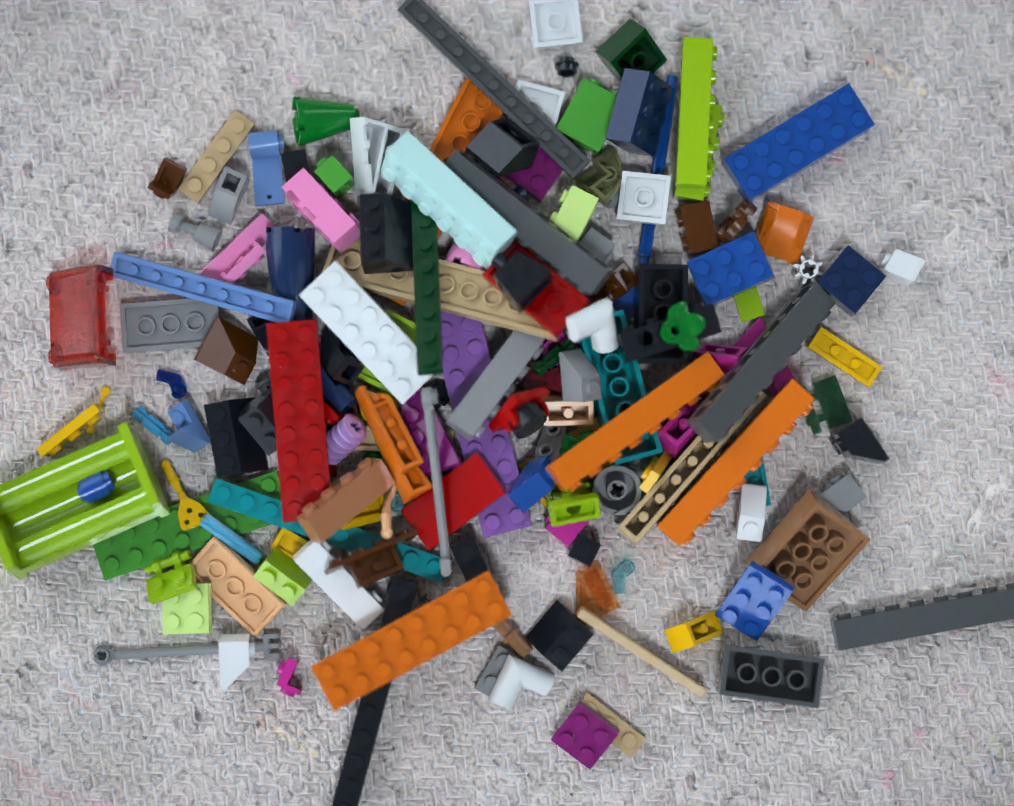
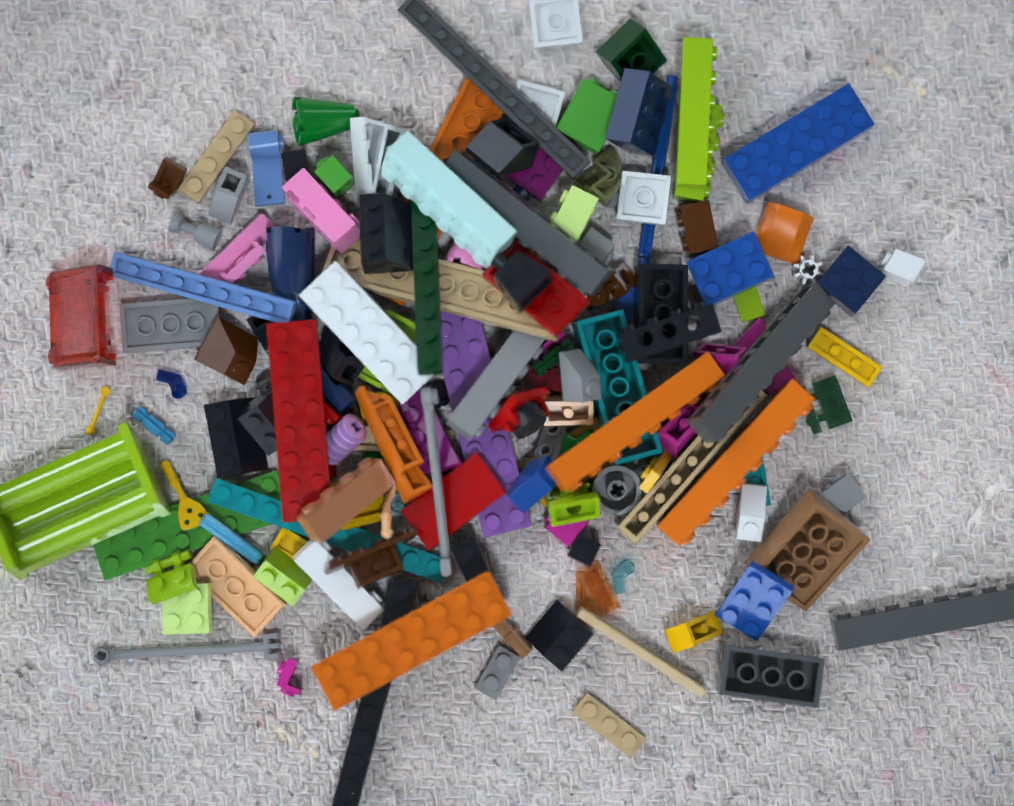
yellow plate [36,404,105,458] -> none
blue brick [76,471,116,504] -> none
medium blue slope [167,399,211,453] -> none
white slope [218,634,256,690] -> none
white brick [488,654,554,710] -> none
magenta plate [551,701,620,770] -> none
black plate [555,57,579,77] -> none
white brick [566,298,618,353] -> none
green plate [660,301,706,351] -> none
reddish brown plate [715,199,758,244] -> none
black slope [831,418,890,464] -> none

